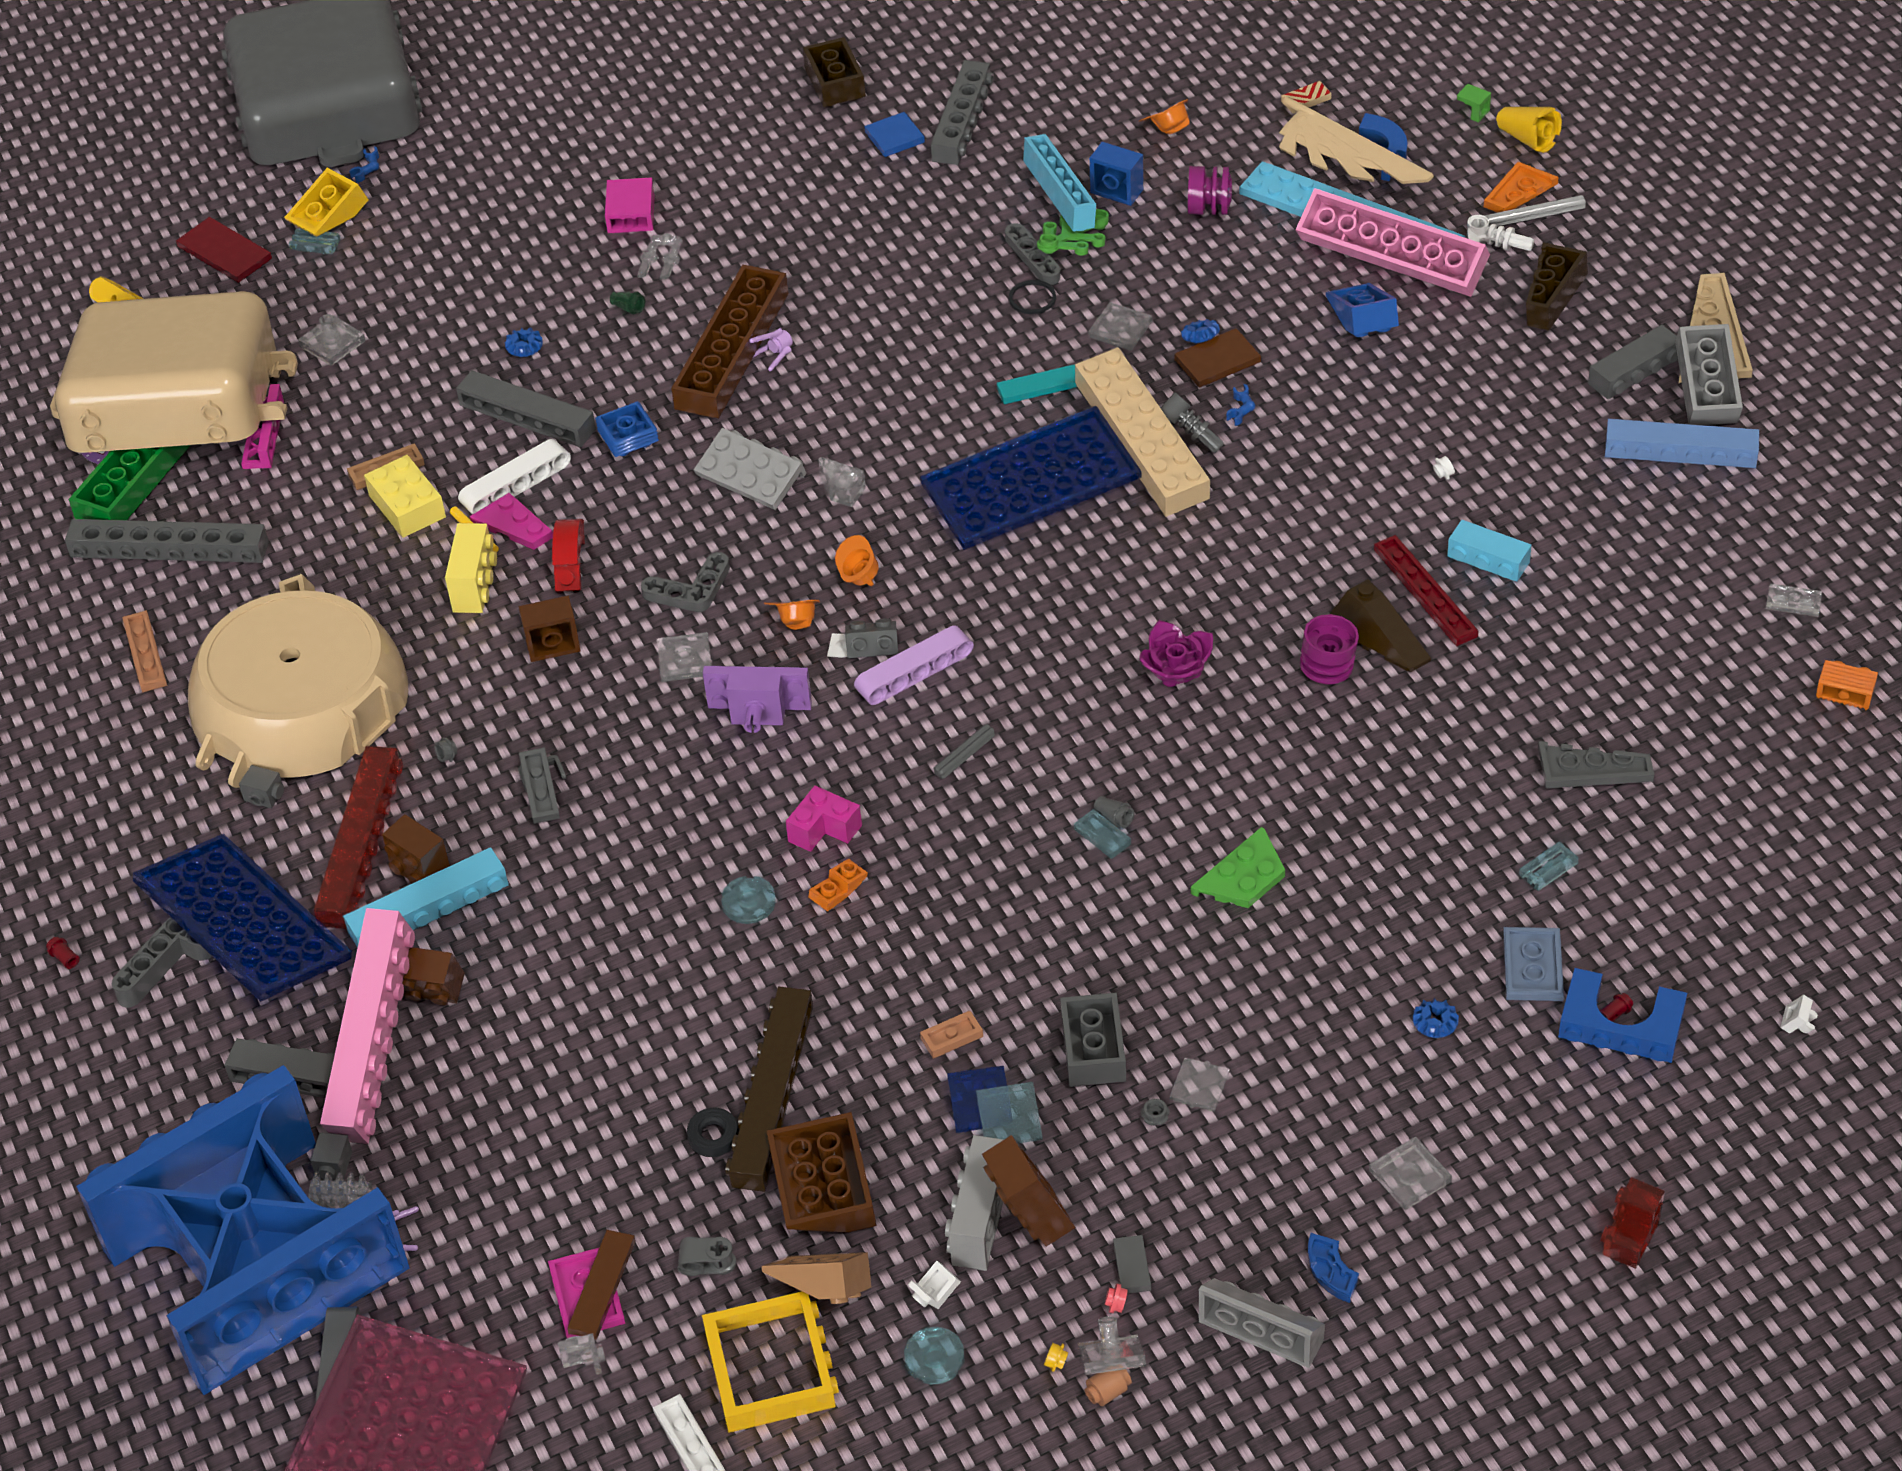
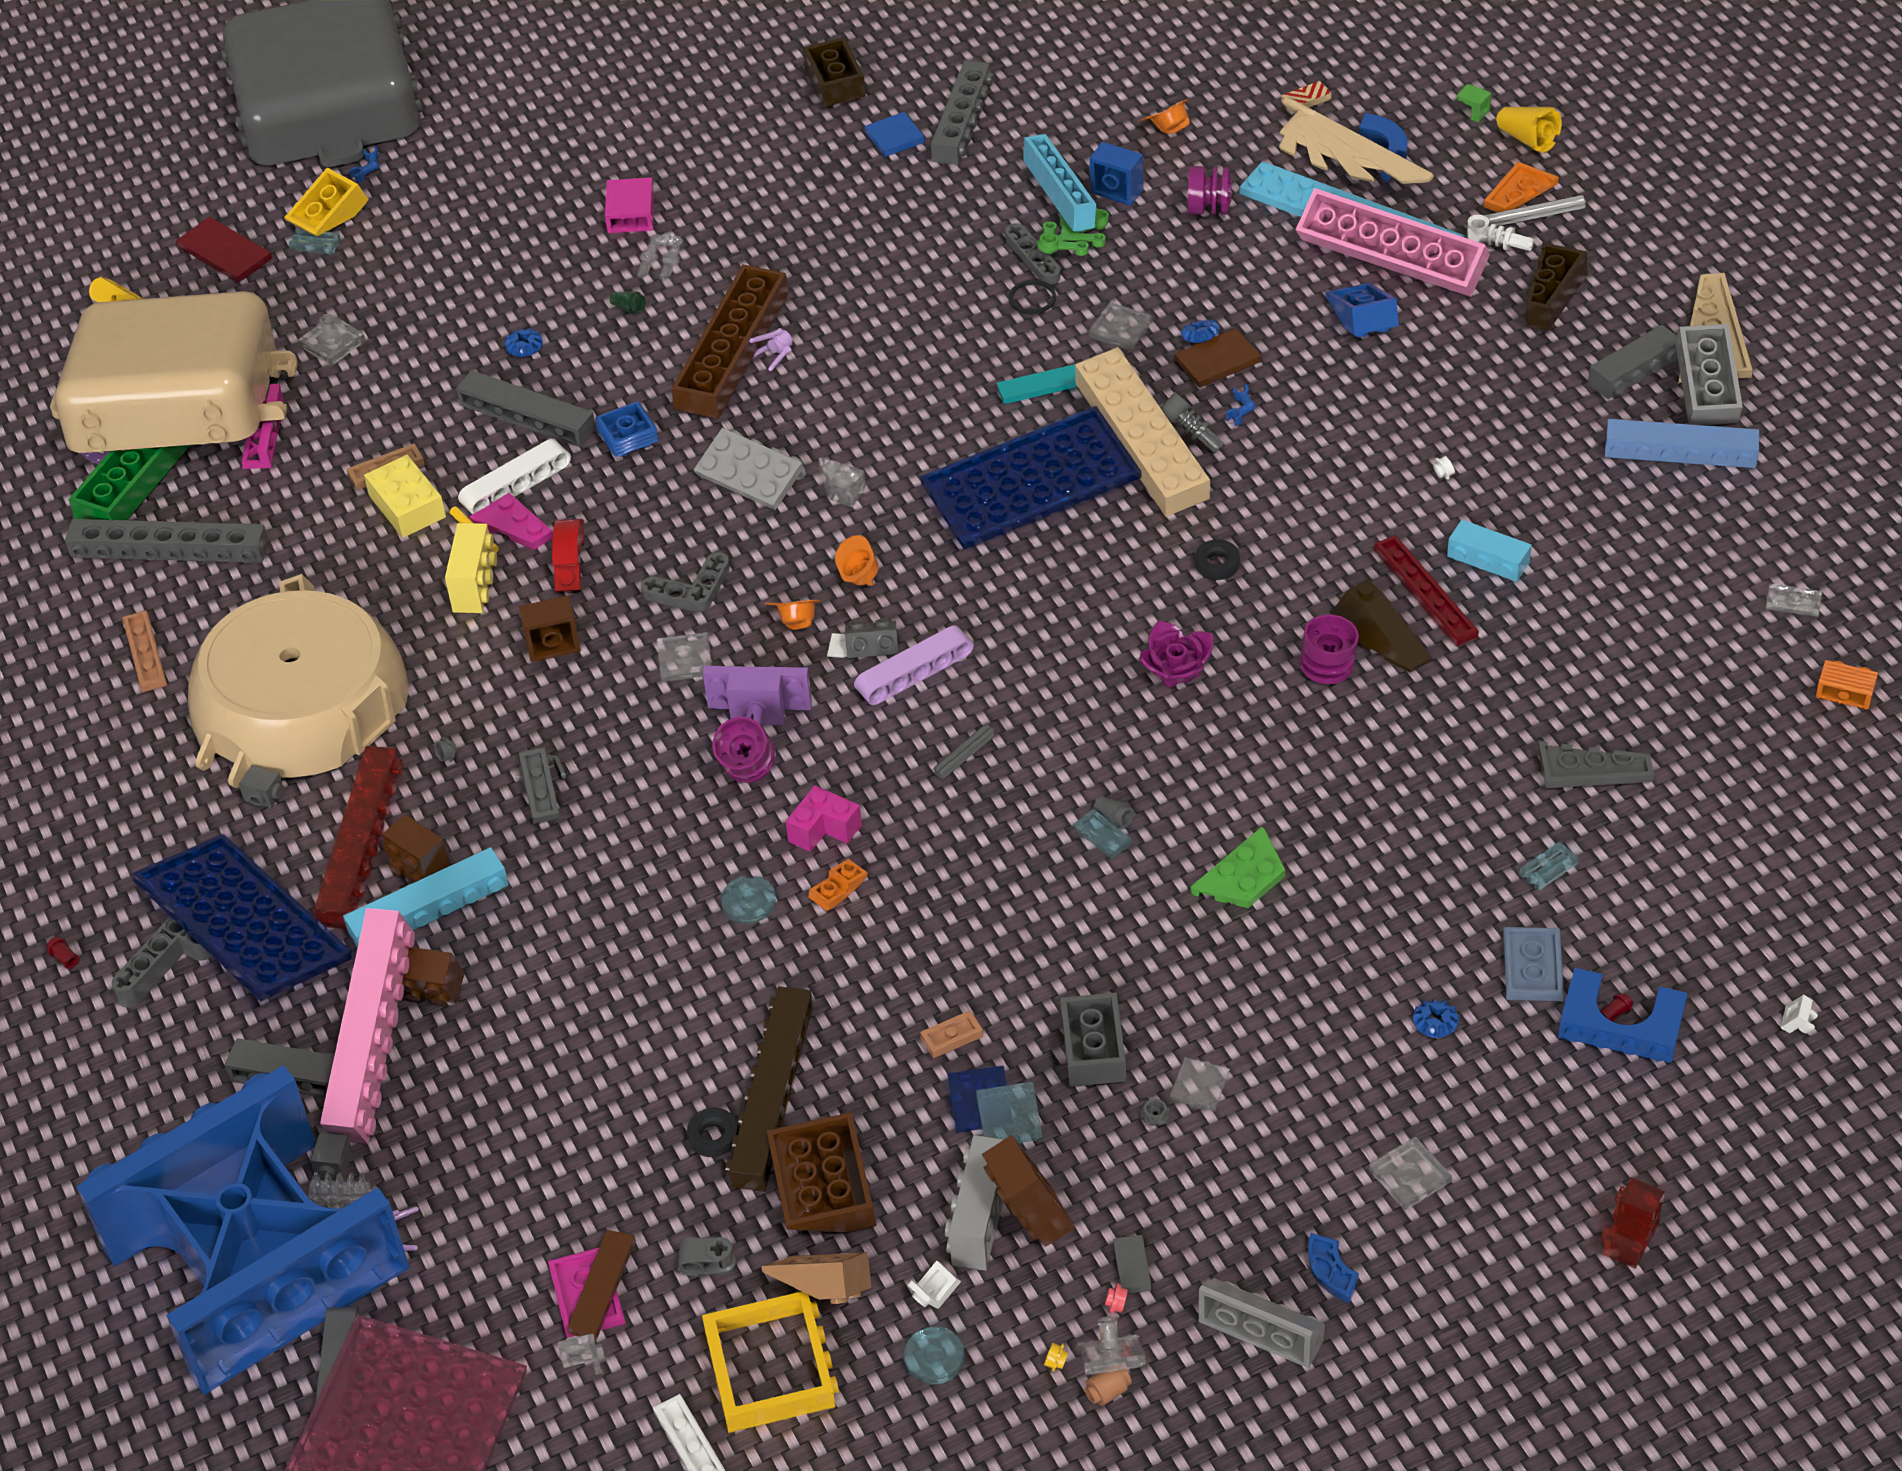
none -> magenta wheel [712,717,776,783]
none -> black tyre [1195,539,1240,580]

